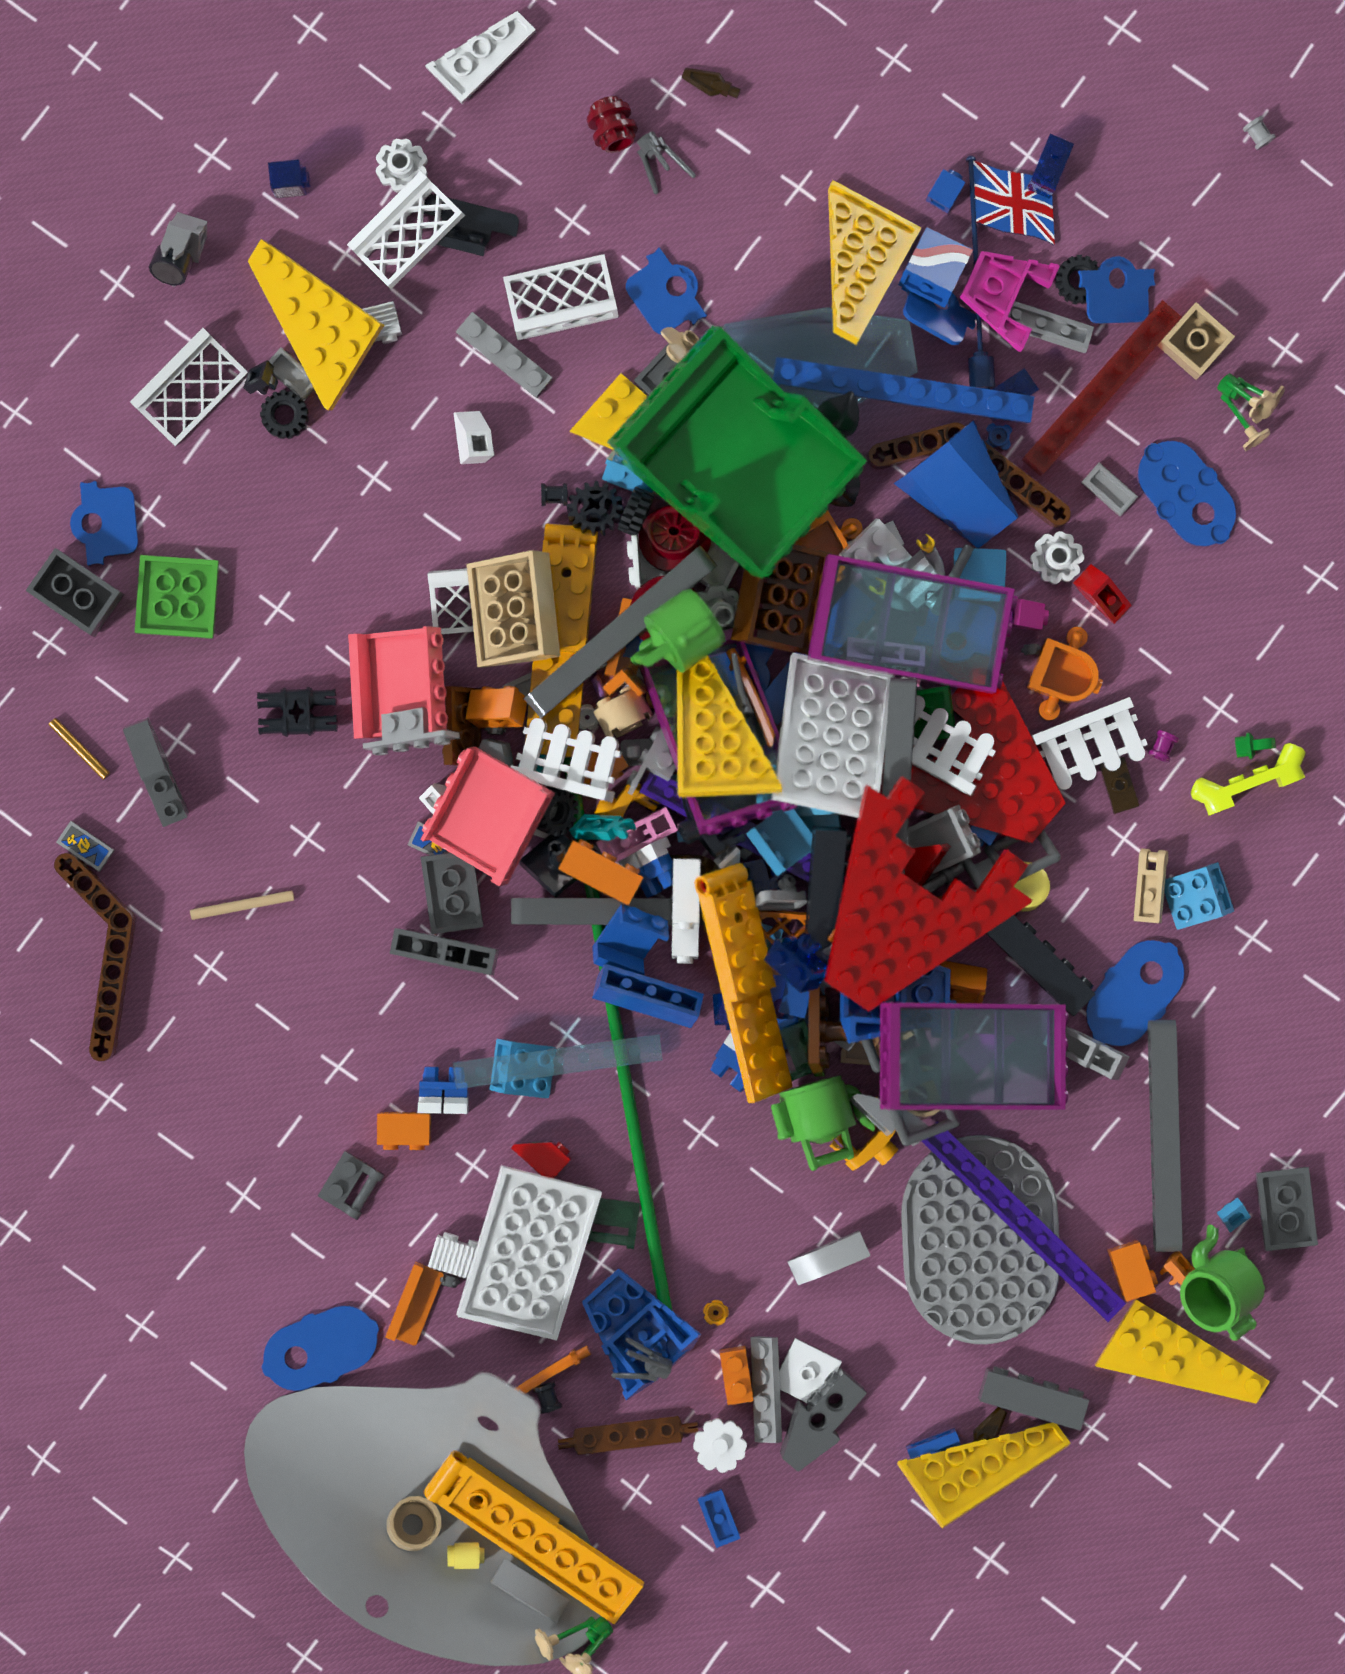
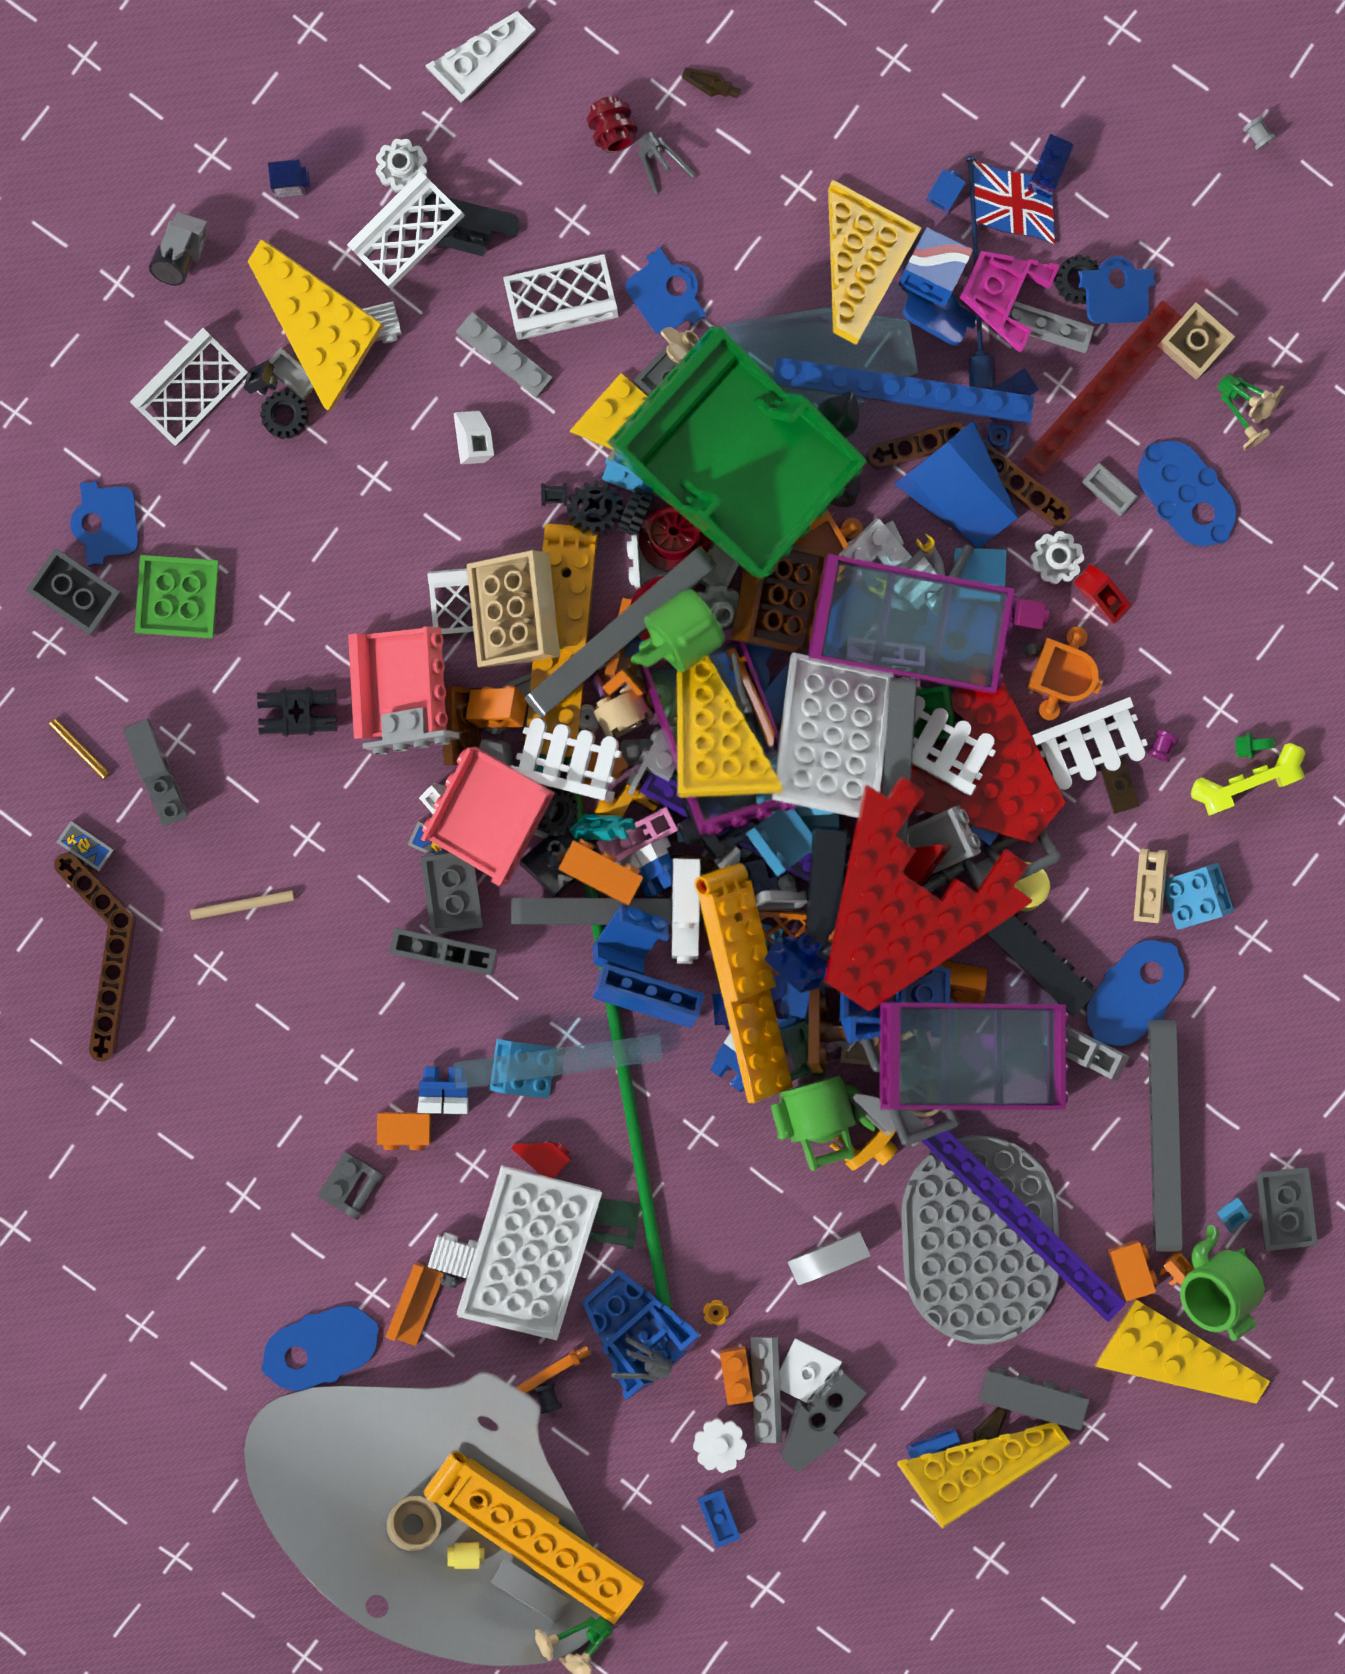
reddish brown plate [558,1416,699,1455] -> none

